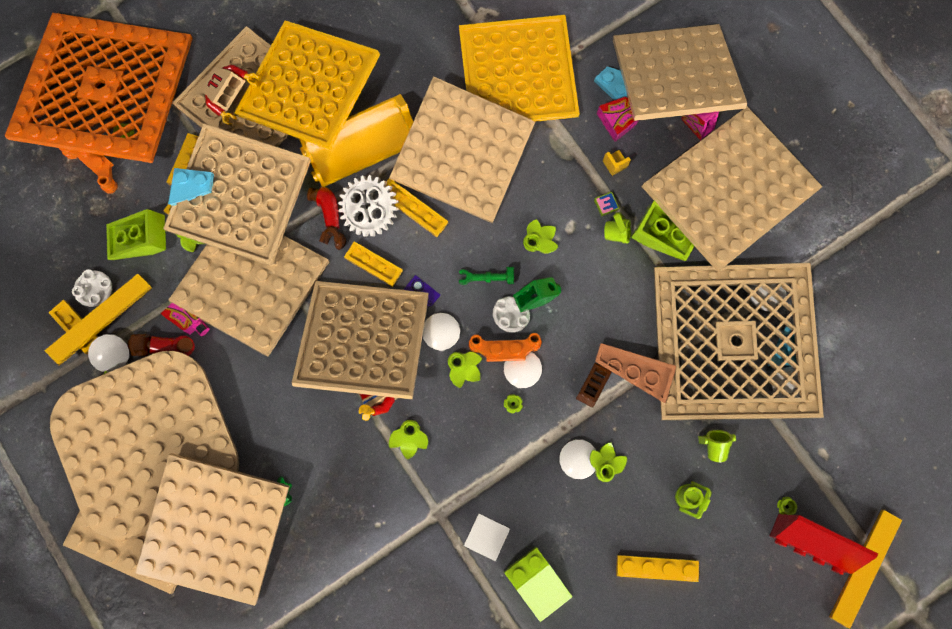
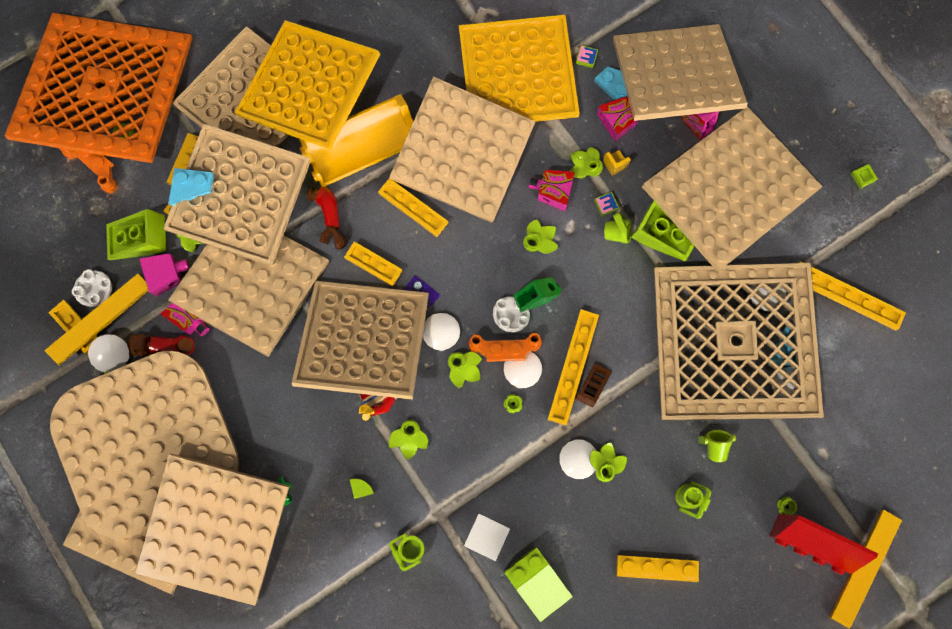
tan torso [202,64,261,125] -> none
white gear [338,175,399,237] -> none
green piece [459,267,514,285] -> none
nougat wing [595,343,677,404] -> none
none -> dark pink torso [139,254,190,297]
none -> lime tile [350,479,374,499]
none -> lime piece [389,533,425,571]
none -> torso [529,170,575,211]
none -> yellow plate [547,309,599,426]
none -> lime plate [569,147,603,178]
none -> tile [576,45,598,68]
none -> yellow plate [798,261,906,331]
none -> lime tile [850,164,878,189]

